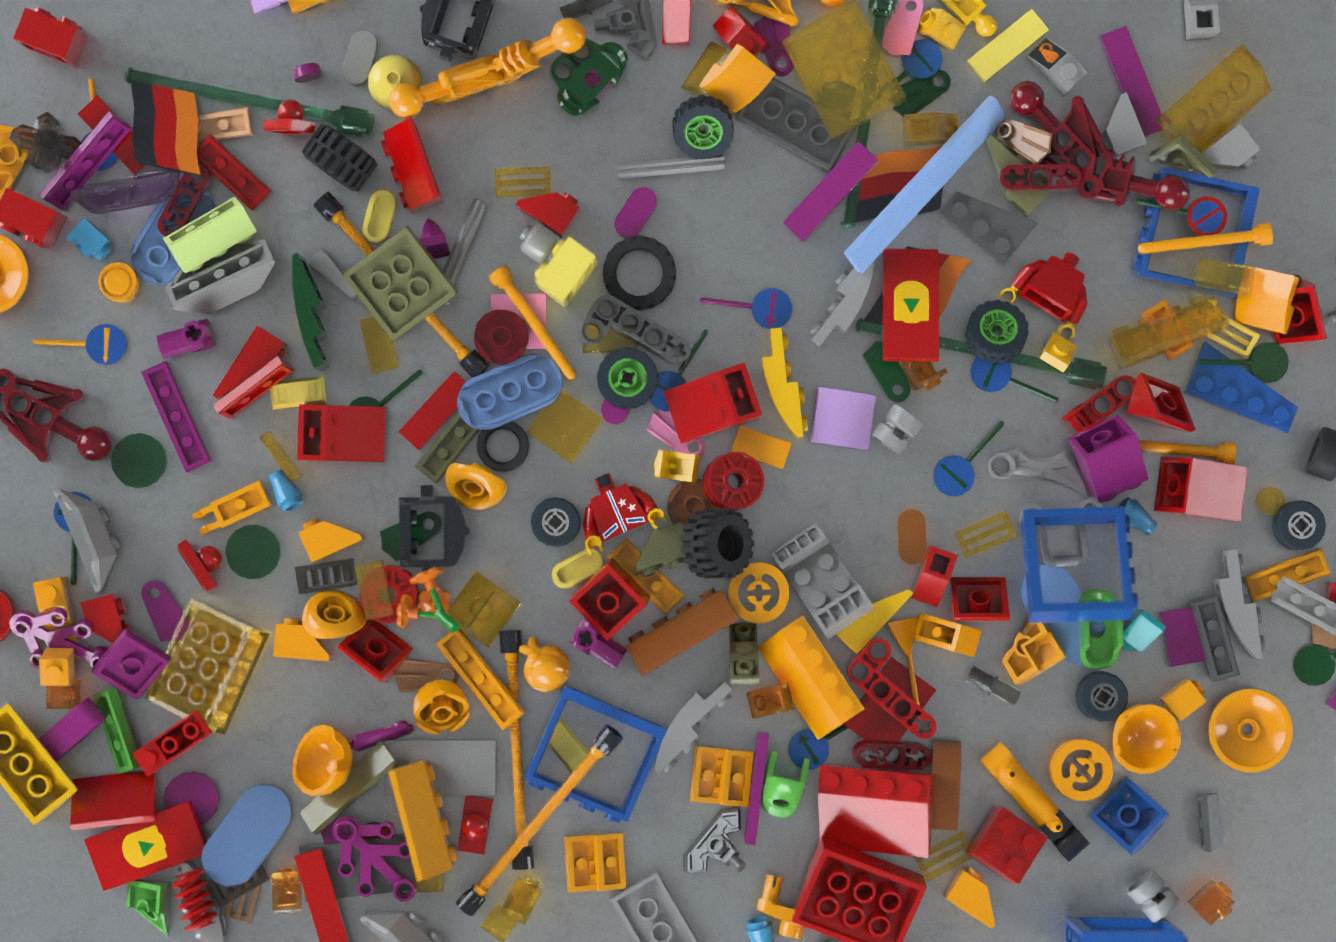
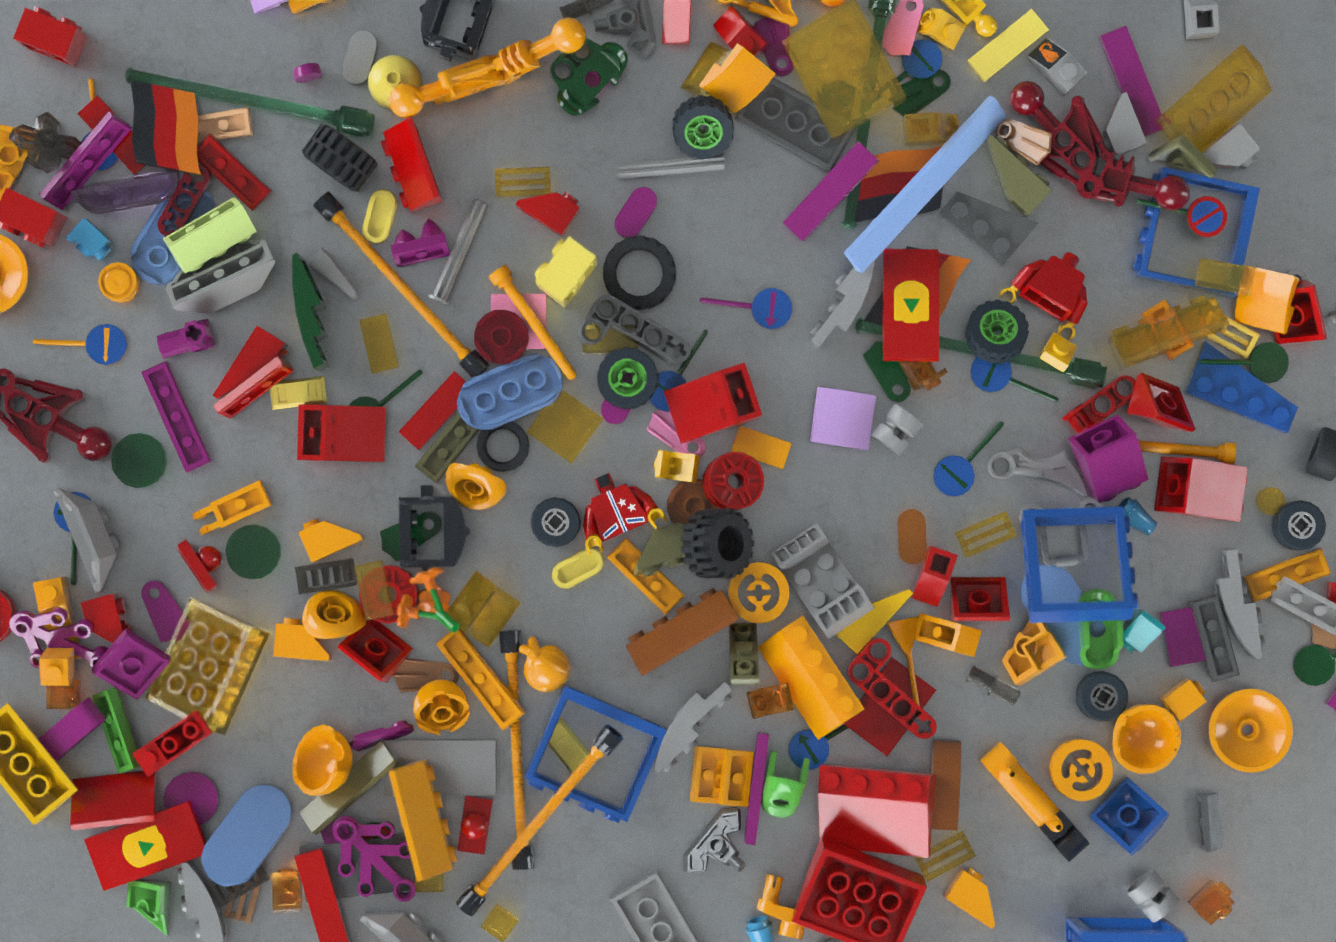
red piece [171,868,218,931] -> none
clear yellow tile [260,431,303,482] -> none
red tile [263,99,316,135] -> none
dark azure cone [269,469,304,512] -> none
olive plate [342,225,459,341] -> none
clear yellow slope [500,875,543,925] -> none
light grey head [519,222,560,263] -> none
light orange slope [564,833,626,893] -> none
red brick [569,557,651,641] -> none
magenta piece [569,619,627,669] -> none
yellow slope [761,328,808,438] -> none
dark red beam [852,740,932,770] -> none
red brick [965,806,1048,885] -> none
dark red beam [999,164,1081,191] -> none
light orange piece [1138,223,1273,254] -> none

